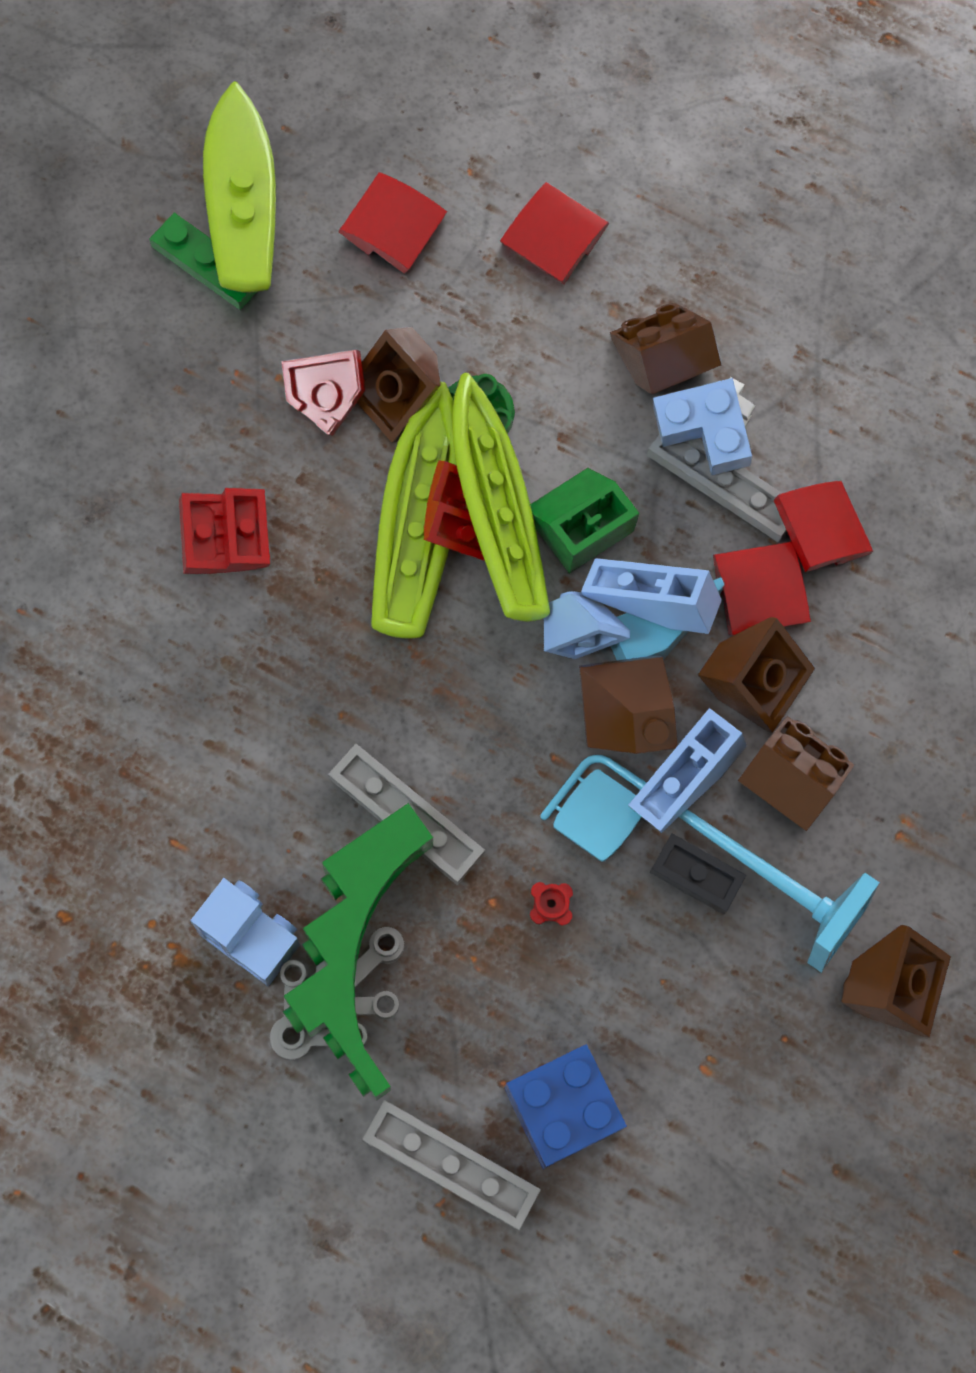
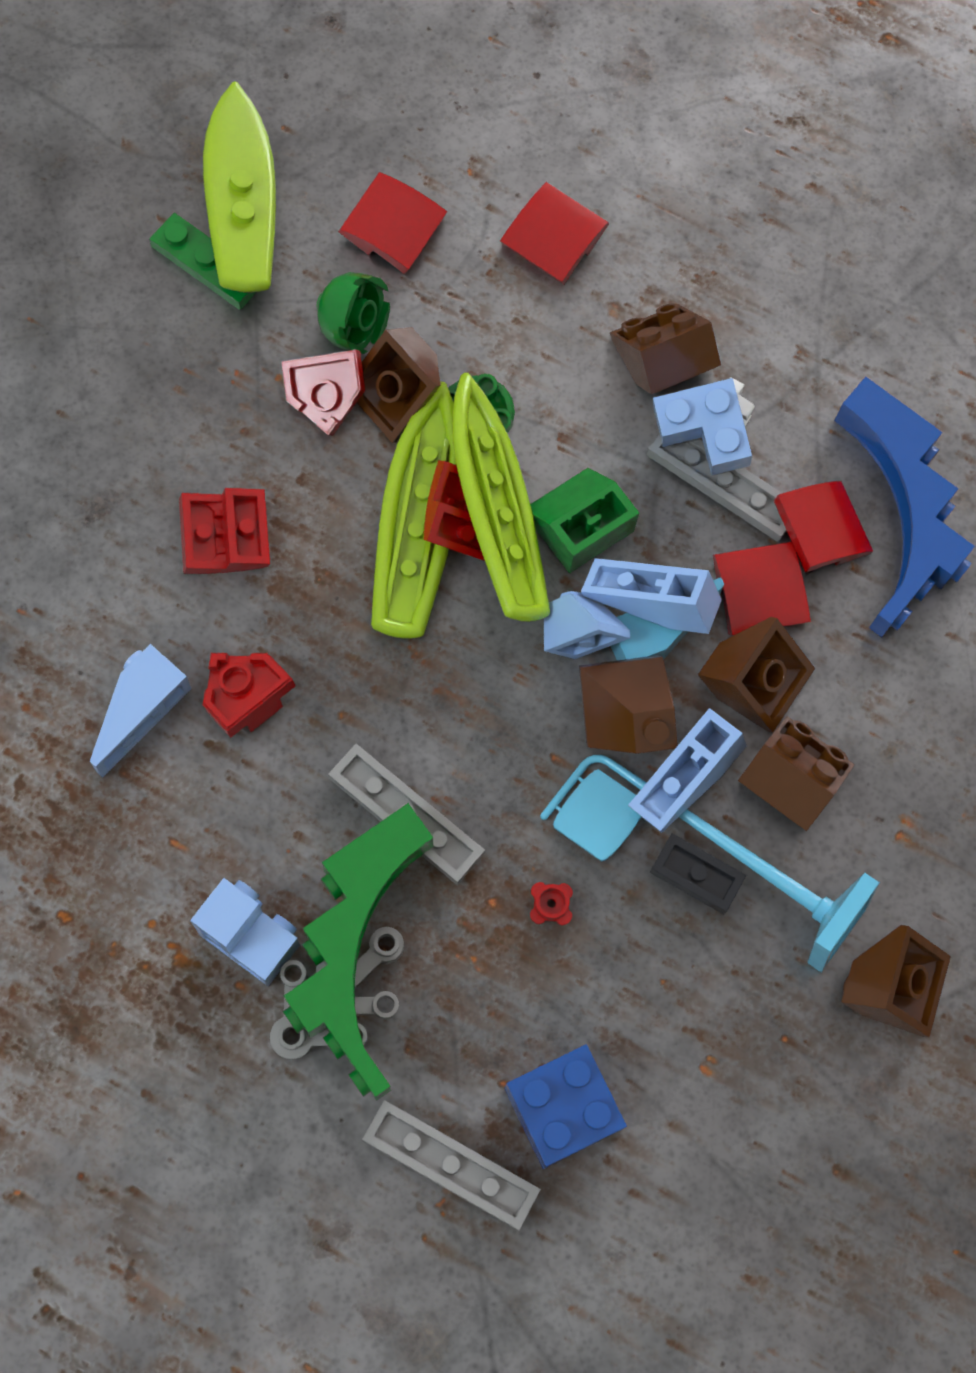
none -> light blue slope [90,644,191,777]
none -> red plate [202,653,296,738]
none -> green cylinder [316,272,390,354]
none -> blue arch [834,376,975,638]

